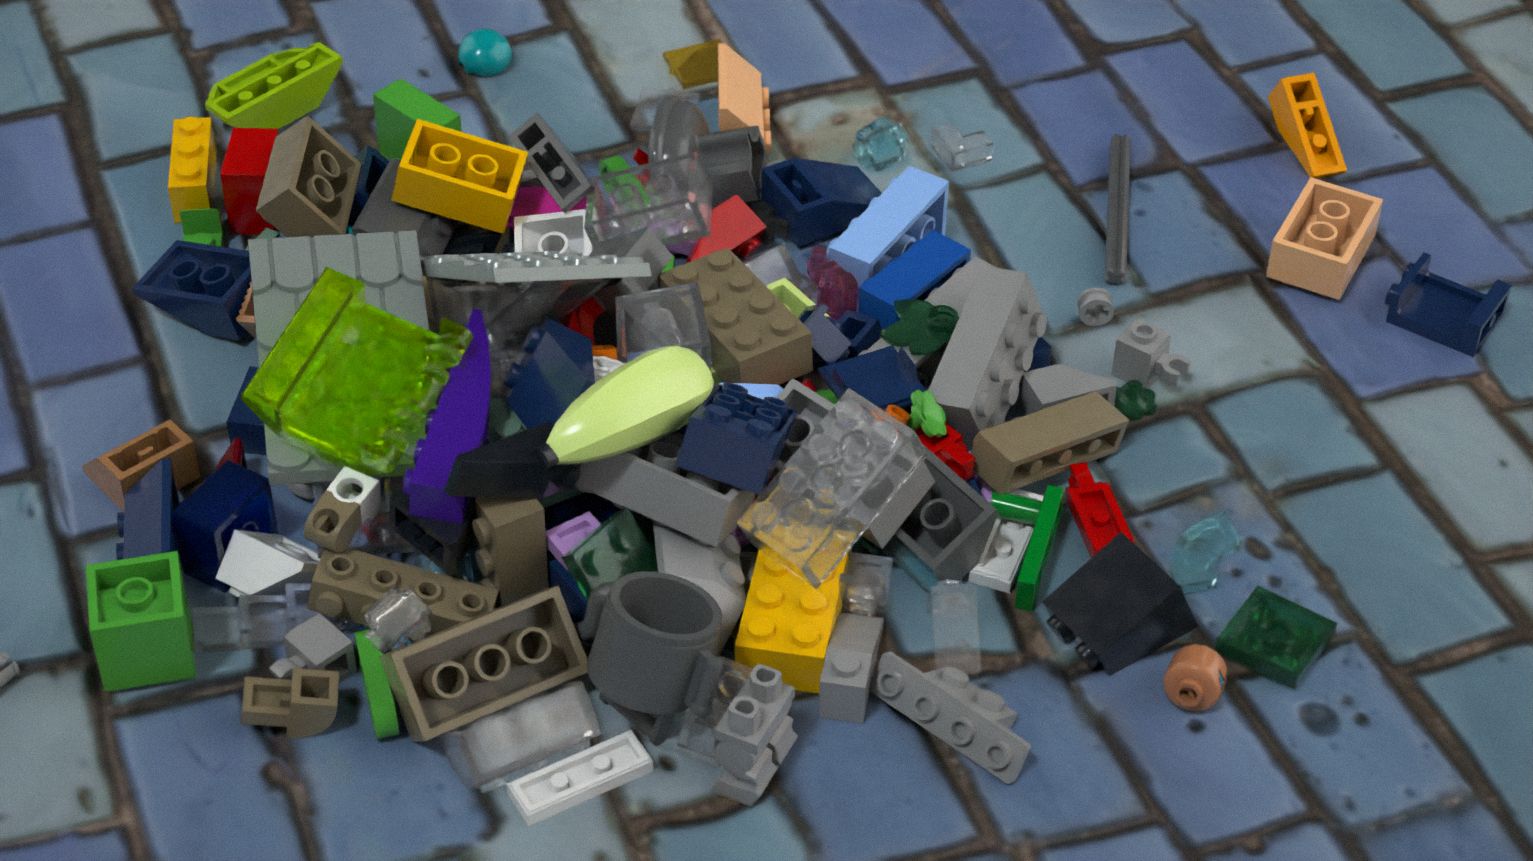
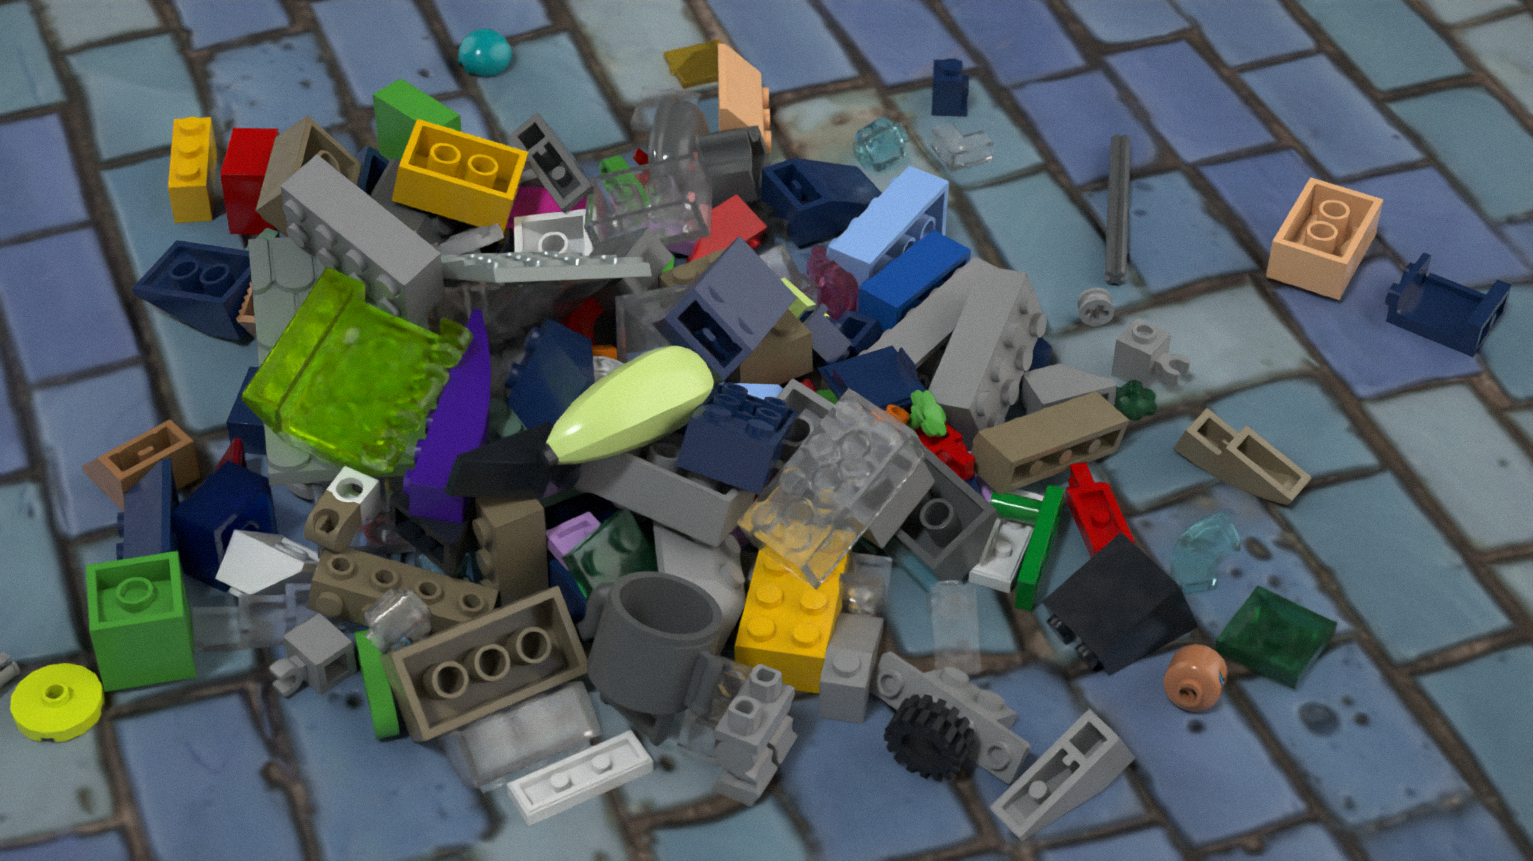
bright green slope [180,209,226,247] -> none
lime wedge [205,42,343,129] -> none
dark tan brick [241,668,339,739] -> none
clear green plate [880,299,959,355] -> none
light orange slope [1267,72,1347,179] -> none
none -> neon yellow plate [10,663,105,742]
none -> light grey brick [280,154,445,329]
none -> light grey plate [430,223,504,255]
none -> dark blue slope [652,236,797,384]
none -> black tyre [884,694,976,781]
none -> dark blue brick [931,58,969,117]
none -> light grey slope [989,709,1135,841]
none -> dark tan slope [1173,408,1312,505]

